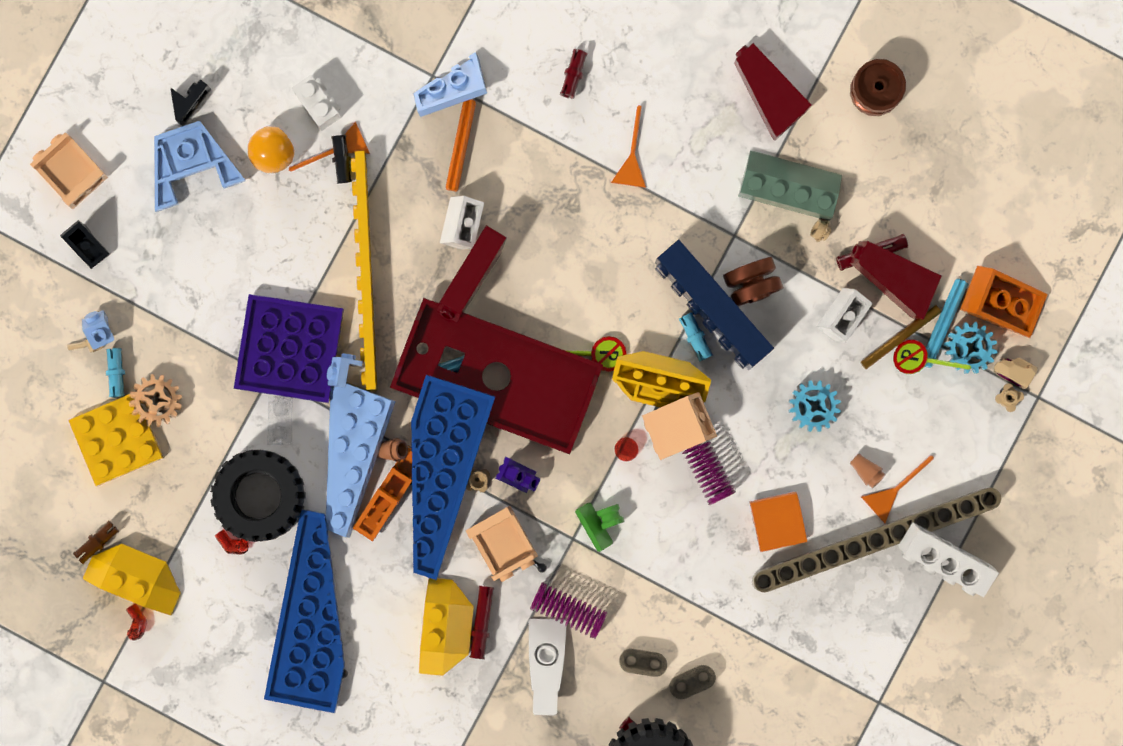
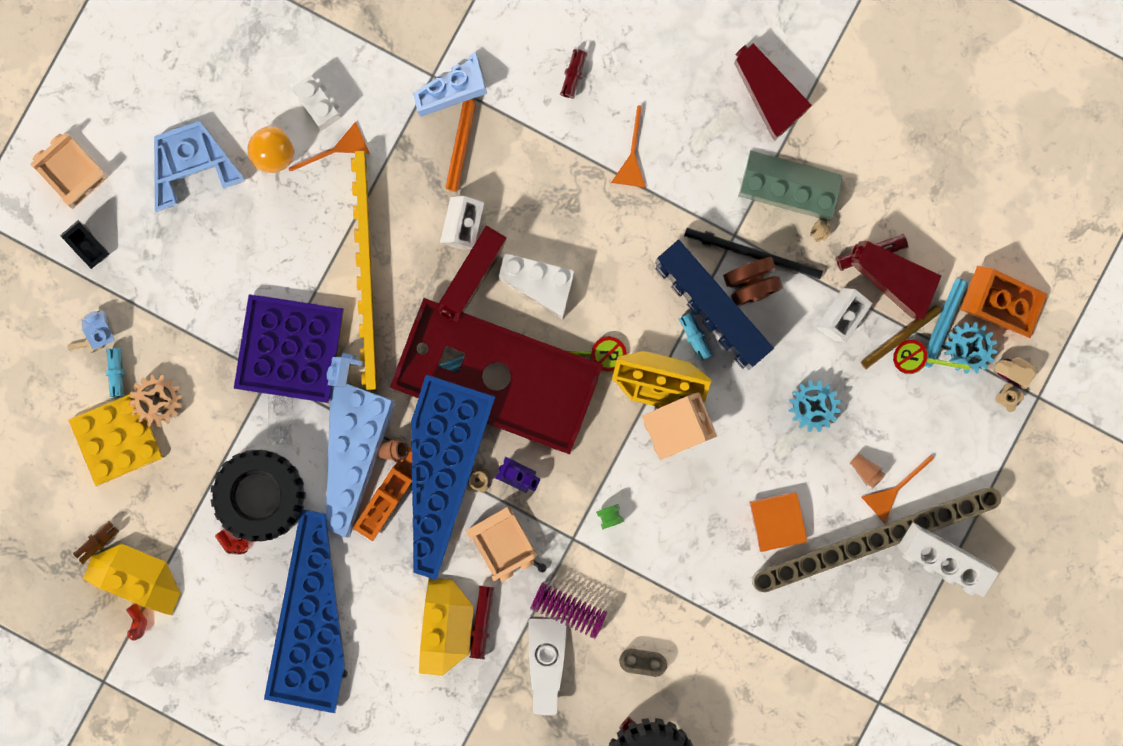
black slope [170,79,211,126] -> none
black pin [331,135,352,184] -> none
bright green slope [575,503,613,552] -> none
clear red plate [614,437,638,461] -> none
clear smoke plate [669,665,716,699] -> none
magenta piece [682,442,736,505] -> none
copper wheel [850,59,906,116] -> none
none -> white wedge [499,253,574,320]
none -> black bar [684,227,823,279]

